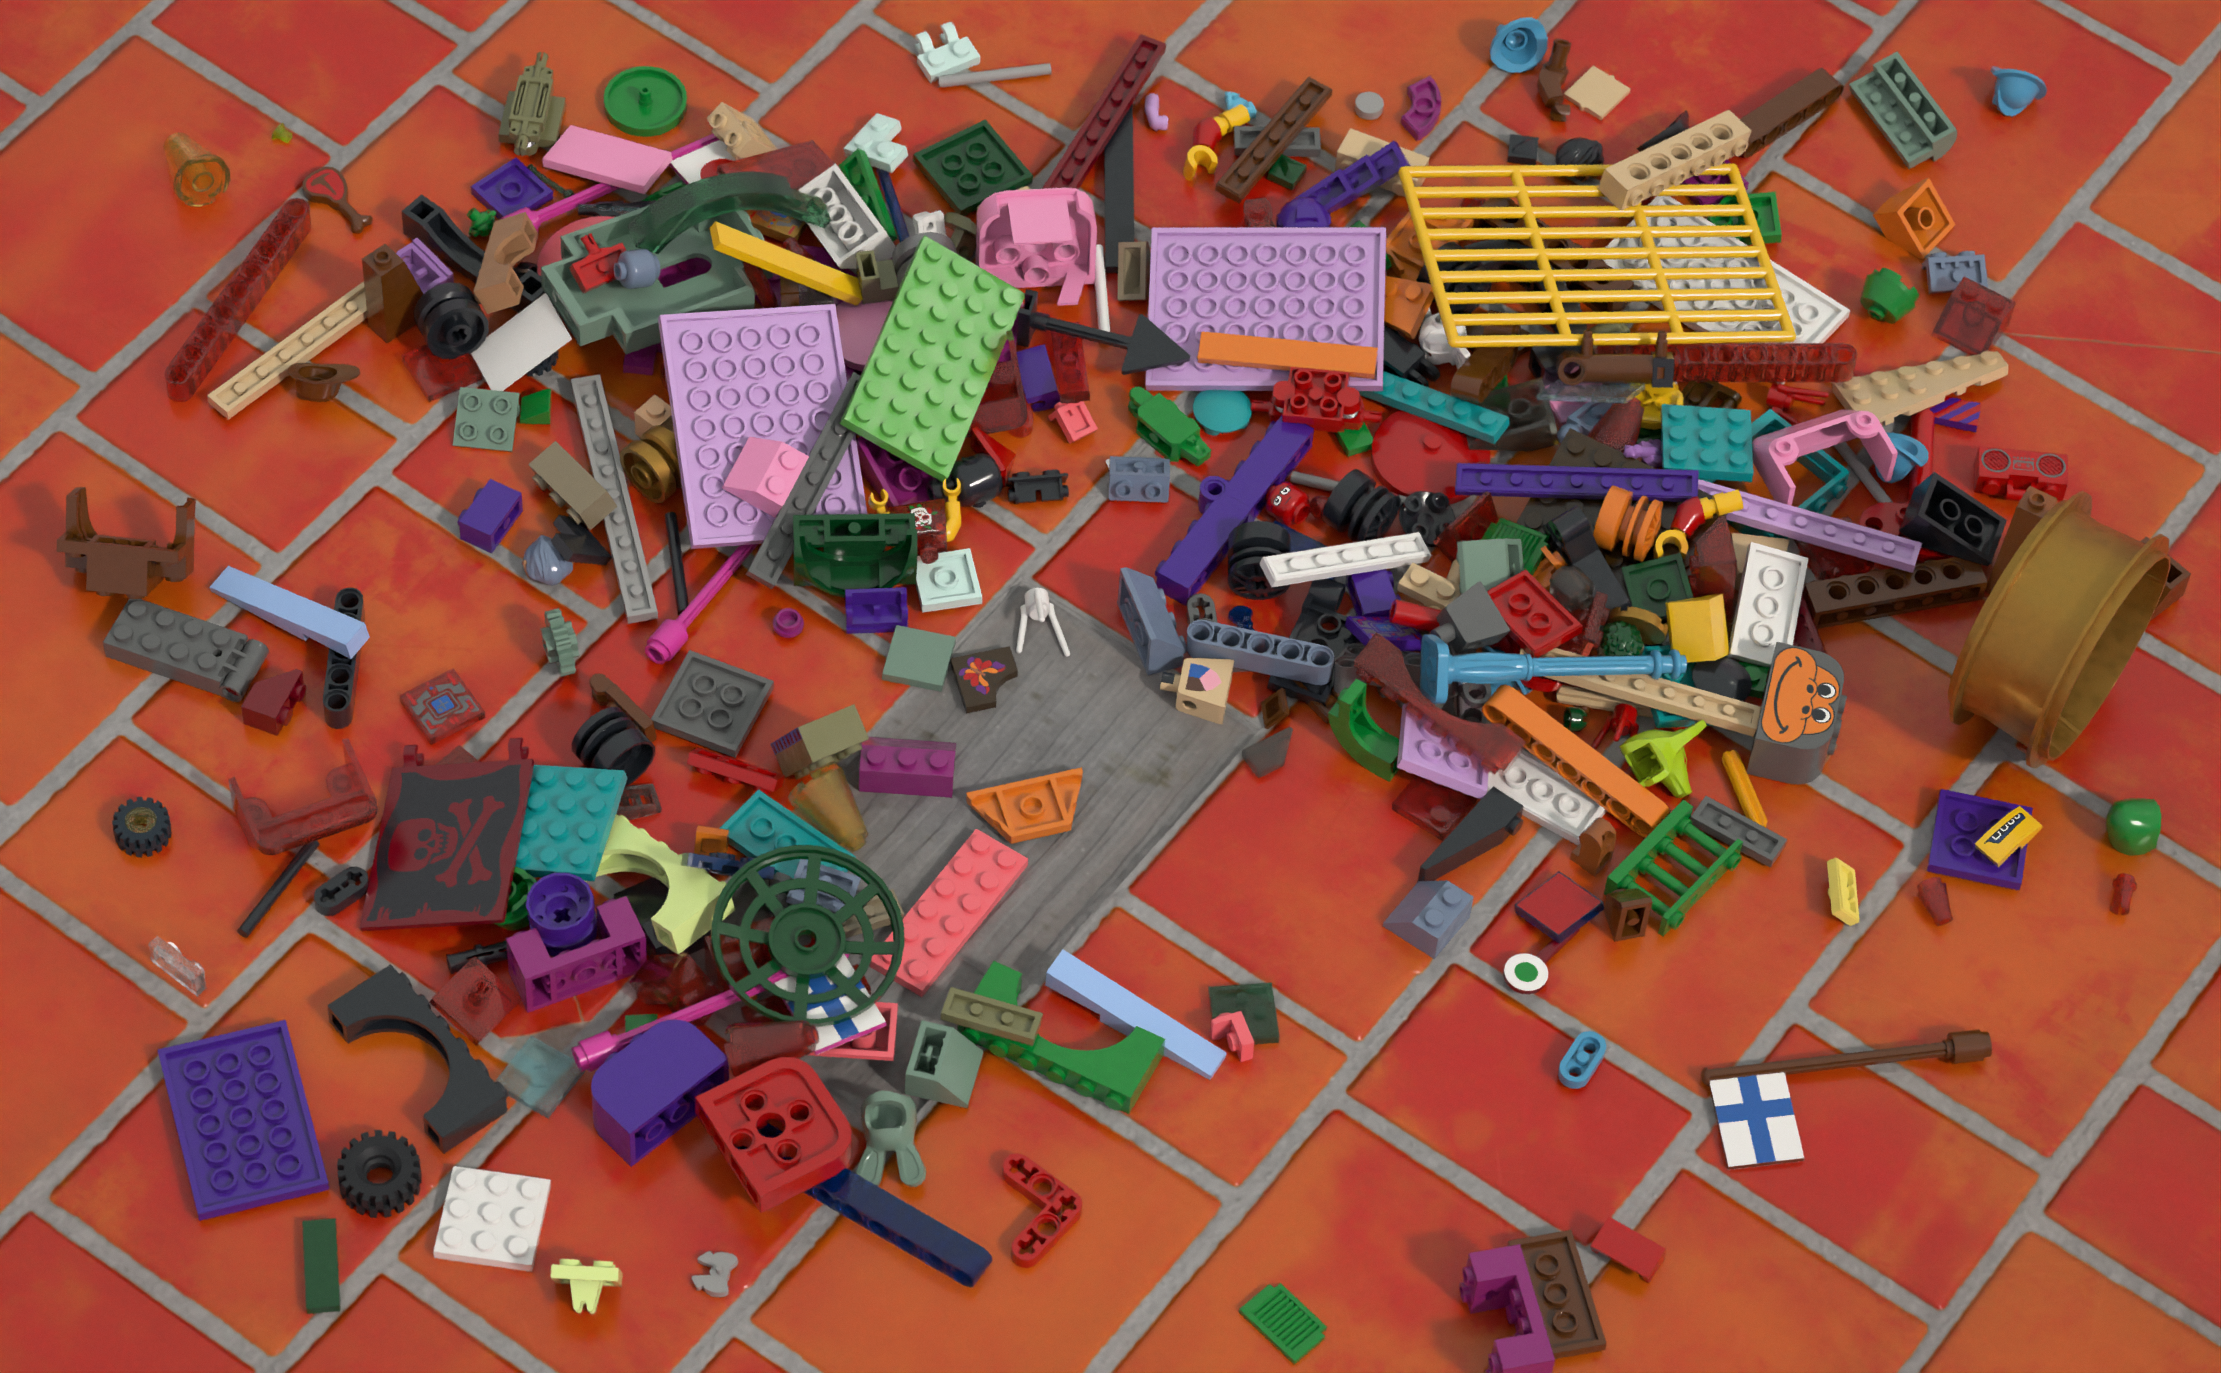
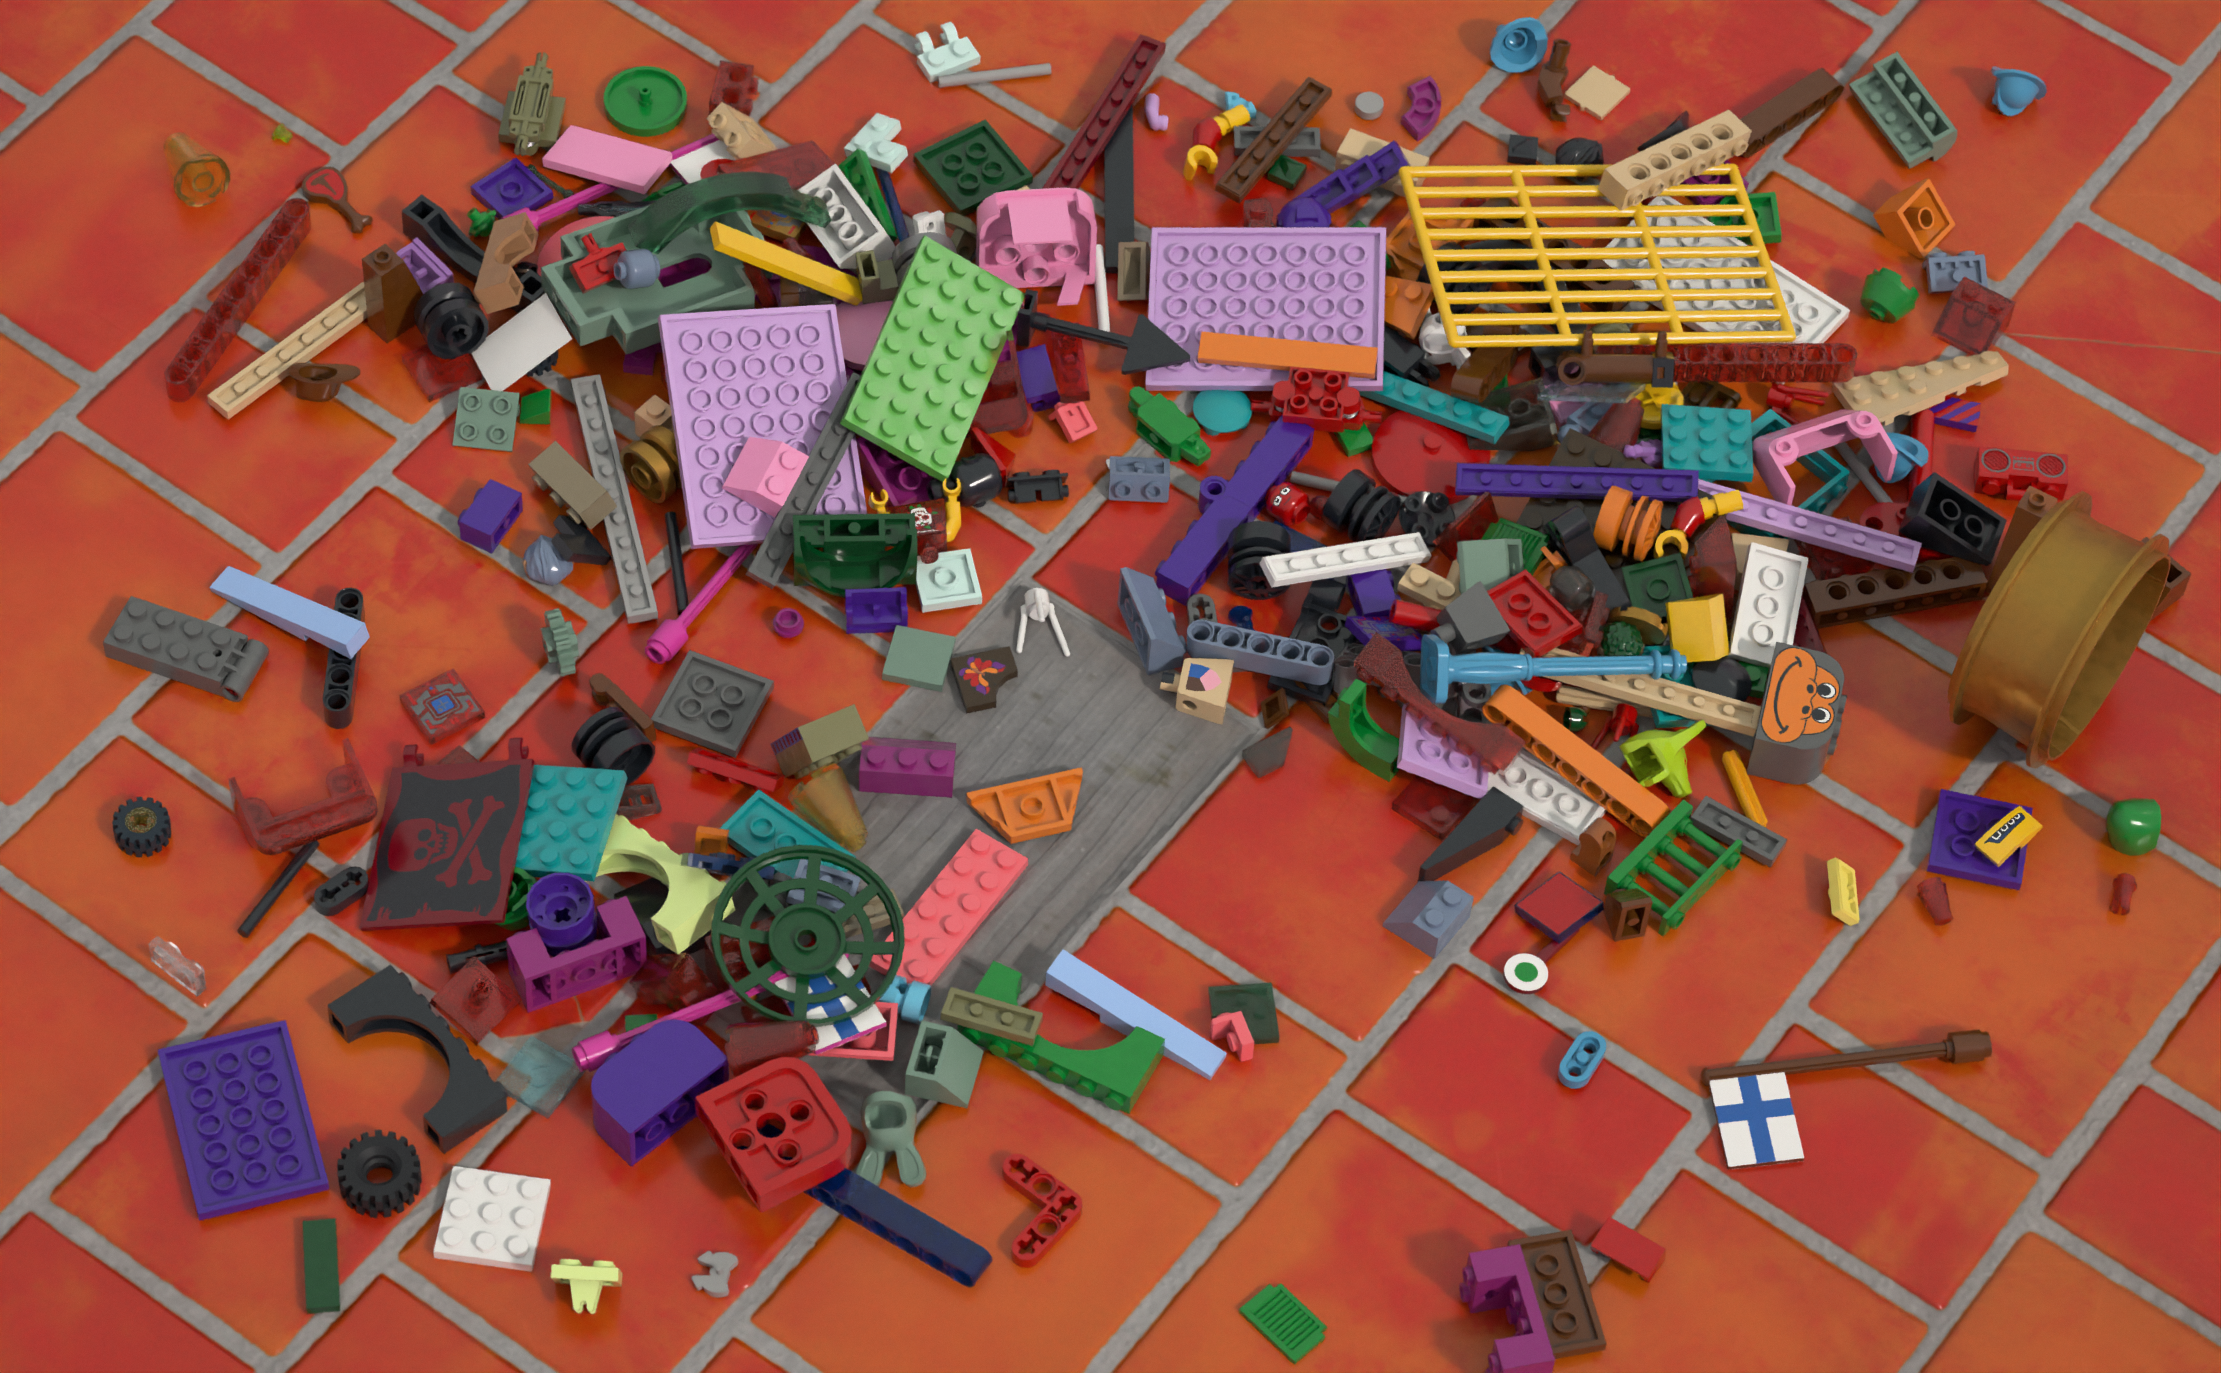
reddish brown piece [57,487,196,599] -> none
dark red slope [241,669,306,736] -> none
none -> clear red brick [709,60,759,116]
none -> medium azure wheel [877,975,932,1025]

